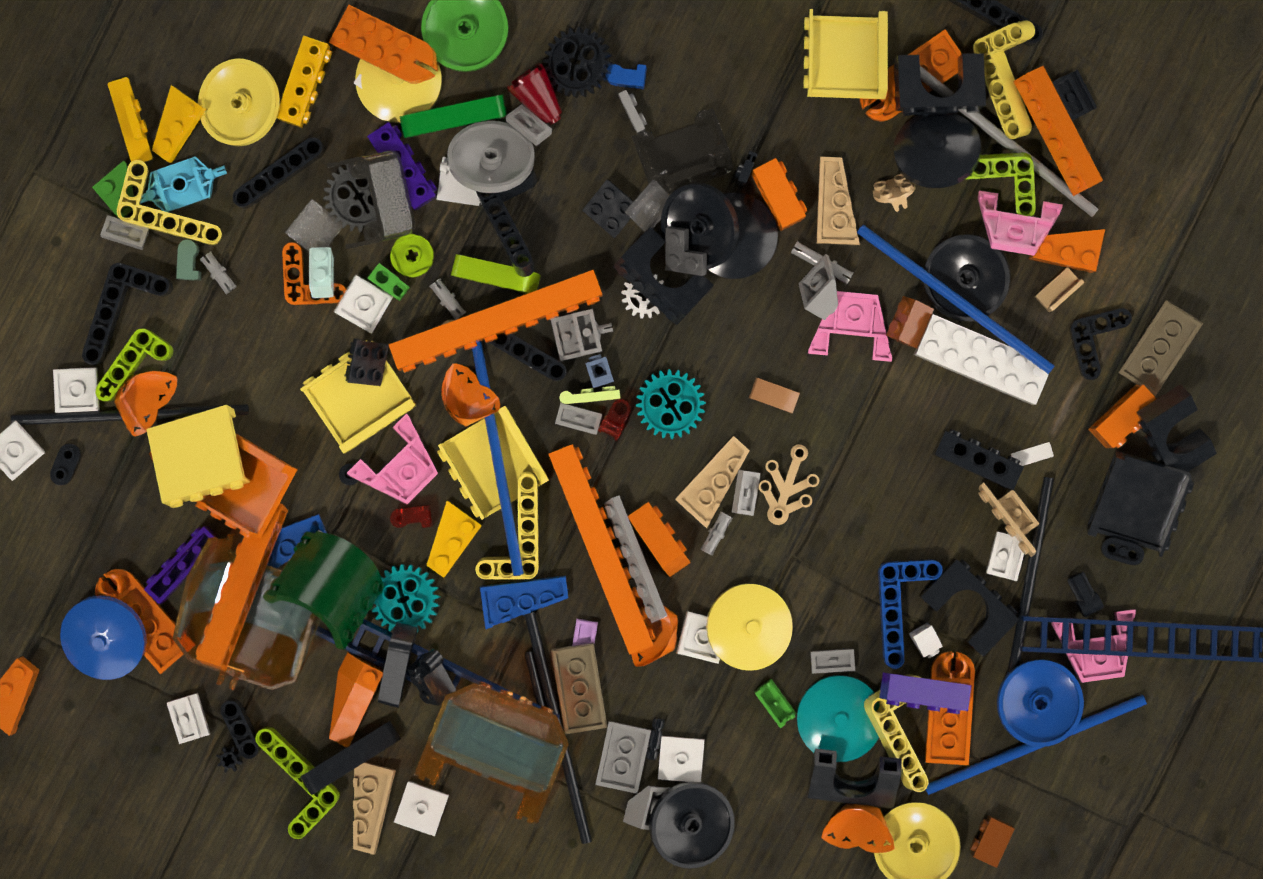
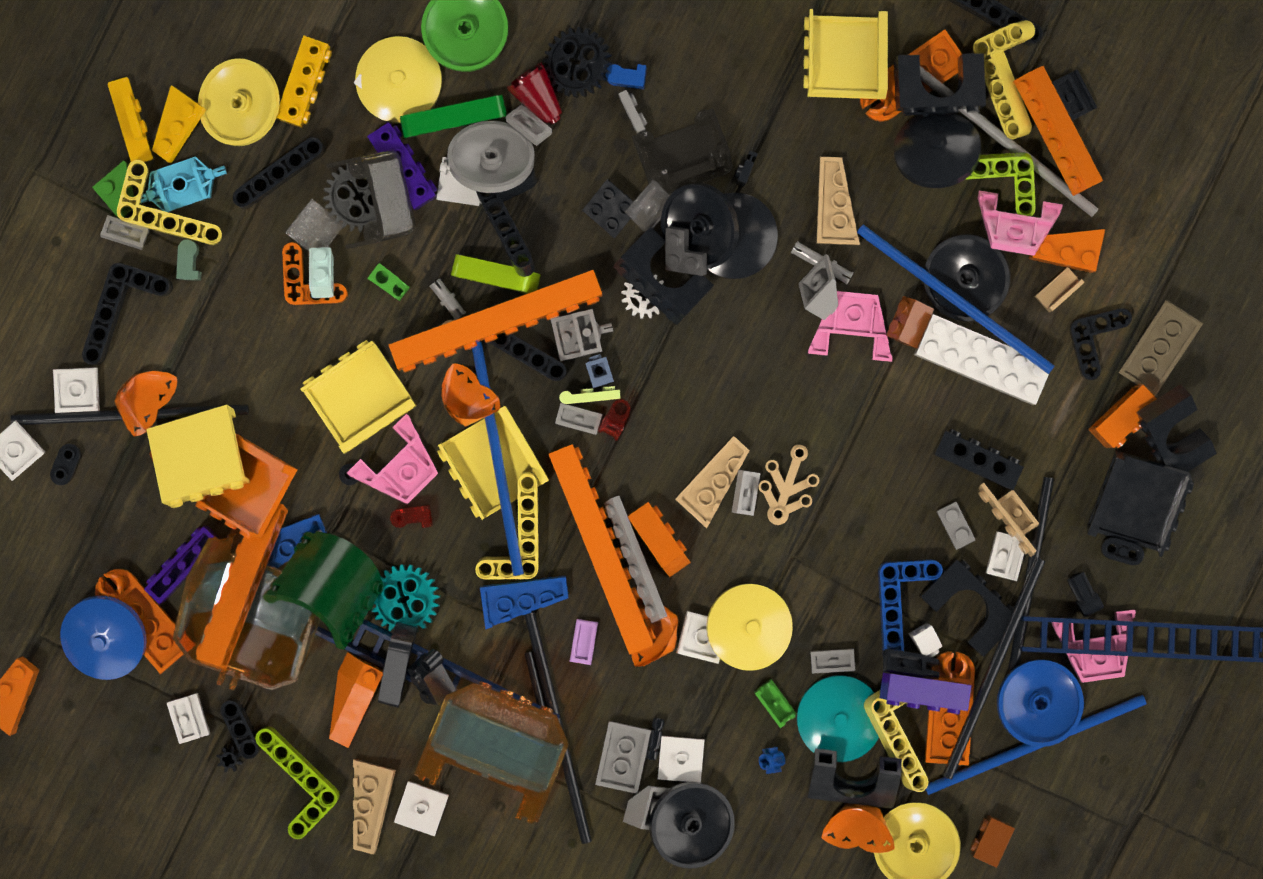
lime beam [95,329,173,401] -> none
light grey pin [200,252,237,294] -> none
black beam [300,721,401,795] -> none
orange plate [329,5,438,84] -> none
white plate [334,275,393,334] -> none
black hinge [344,338,389,386] -> none
lime plate [390,234,434,278] -> none
yellow wing [427,500,482,578] -> none
dark tan tile [551,642,608,734] -> none
teal gear [636,369,706,439] -> none
light grey pin [701,512,733,556] -> none
medium nougat slope [749,378,800,413] -> none
orange brick [751,158,807,231] -> none
tan plate [873,174,916,212] -> none
white sticker [1011,442,1054,466] -> none
none -> blue gear [759,747,785,774]
none -> black hinge [883,649,939,679]
none -> light grey plate [936,502,975,550]
none -> black piece [942,557,1046,780]

